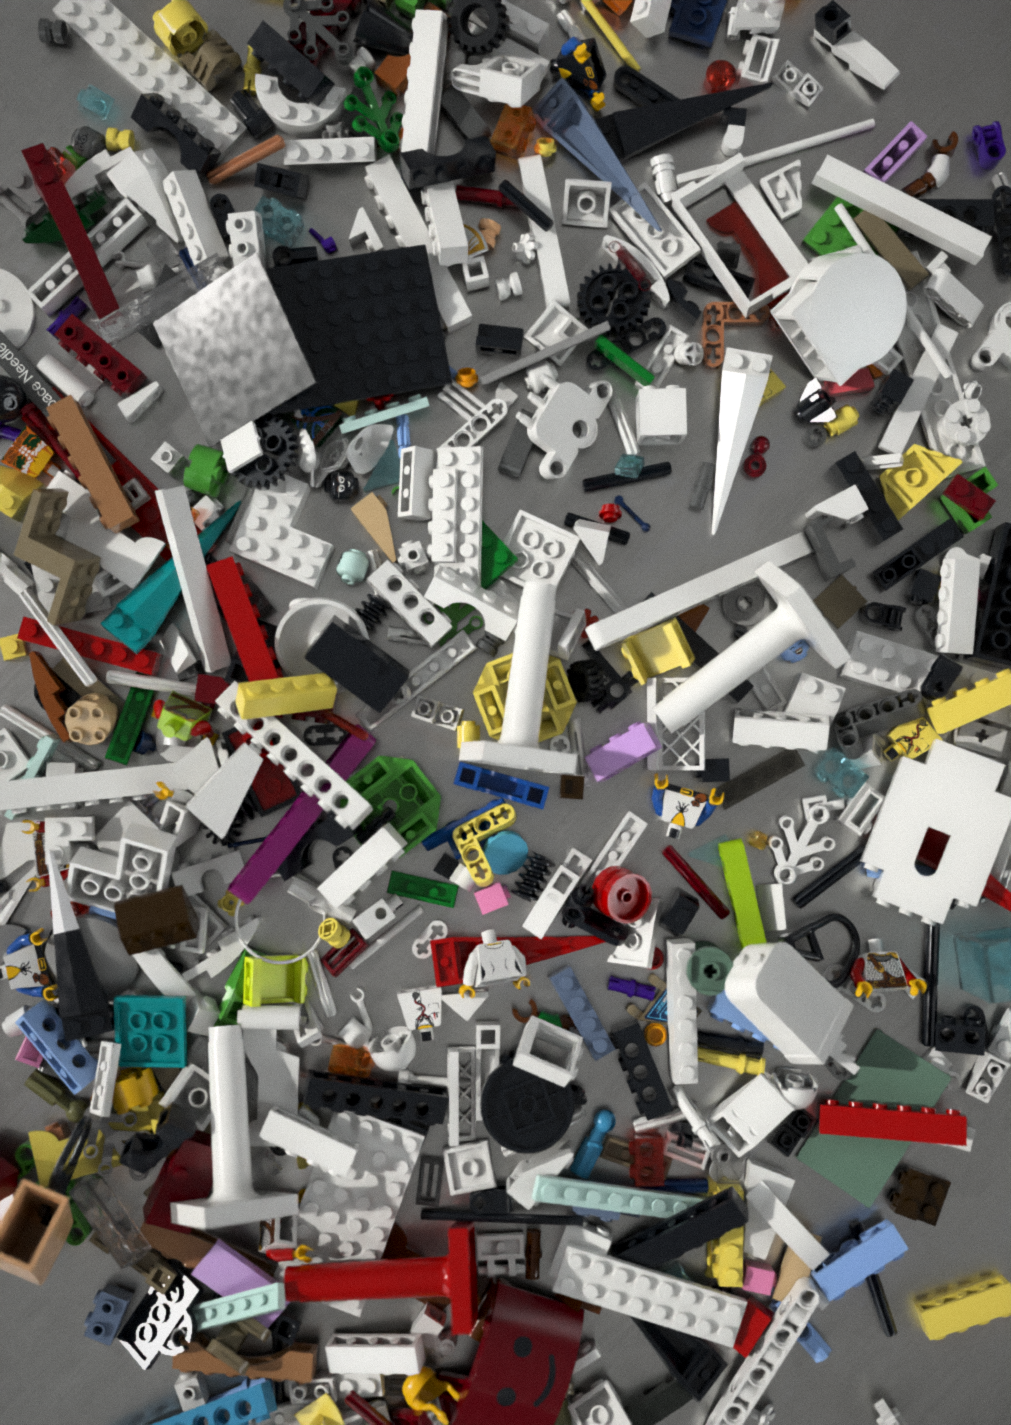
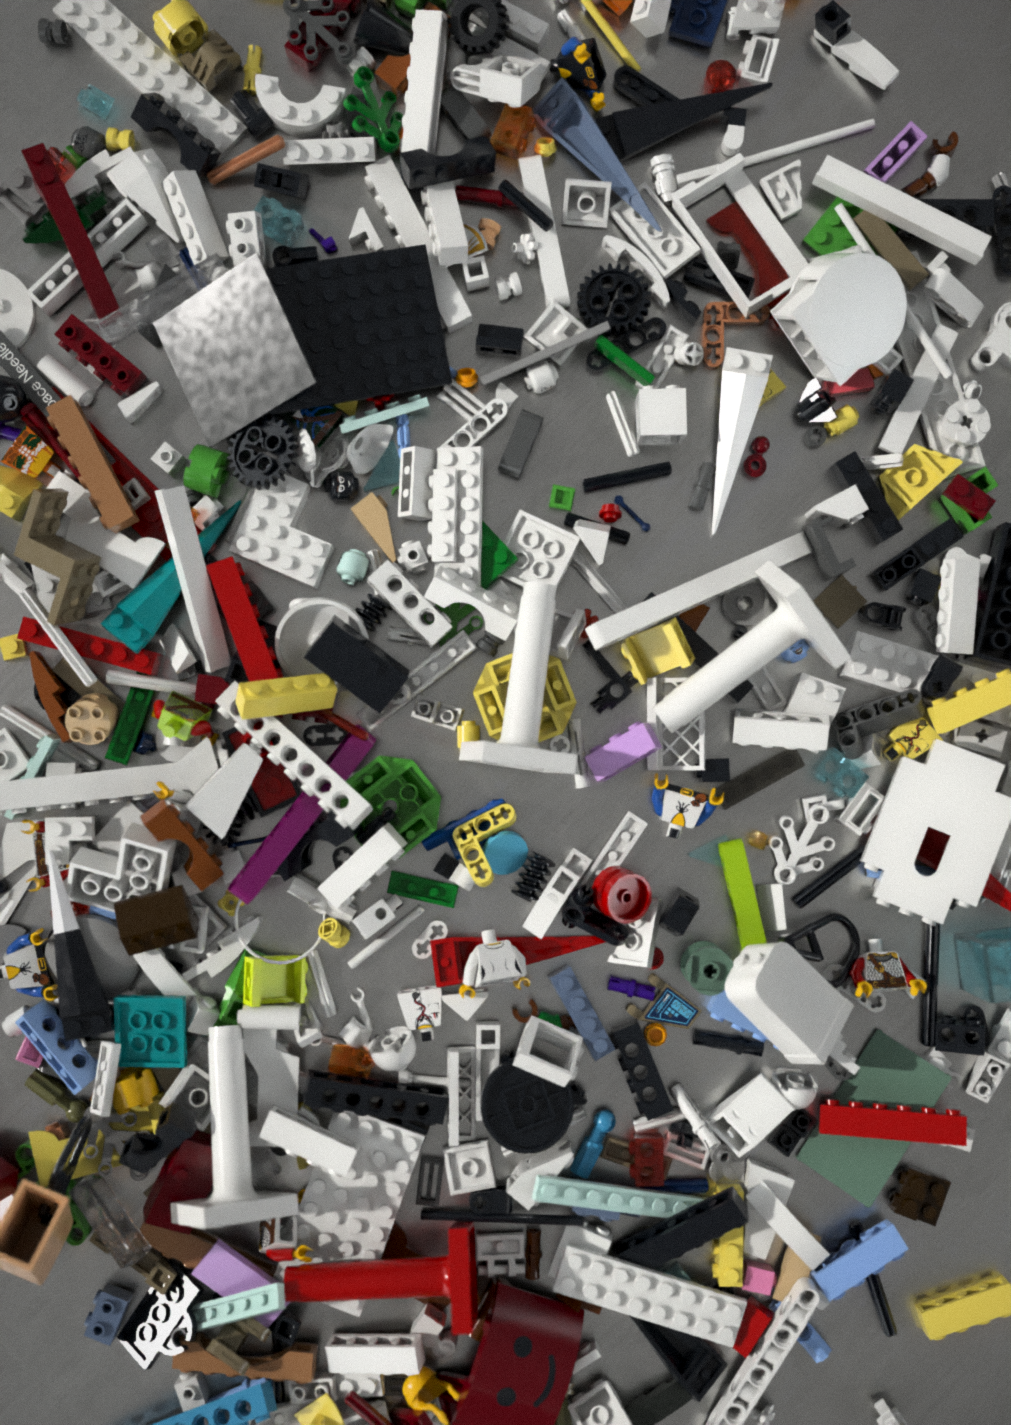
dark purple pin [46,296,88,340] -> none
black piece [210,193,236,242] -> none
white piece [220,421,263,473] -> none
black brick [247,20,335,106] -> none
dark red tile [320,928,369,978] -> none
blue arch [453,762,550,810] -> none
bright pink brick [474,881,511,915] -> none
white piece [516,373,613,479] -> none
dark brown panel [559,775,585,800] -> none
black tyre [566,659,607,703] -> none
dark red piece [609,241,651,291] -> none
clear light blue plate [615,454,645,478] -> none
dark red axle [662,845,730,920] -> none
white brick [666,938,698,1085] -> none
light yellow pin [697,1046,766,1076] -> none
light yellow hinge [705,1240,712,1278] -> none
white slope [771,60,824,107] -> none
dark purple piece [972,121,1006,170] -> none
none -> dark orange arch [140,799,224,892]
none -> bright green tile [549,484,575,512]

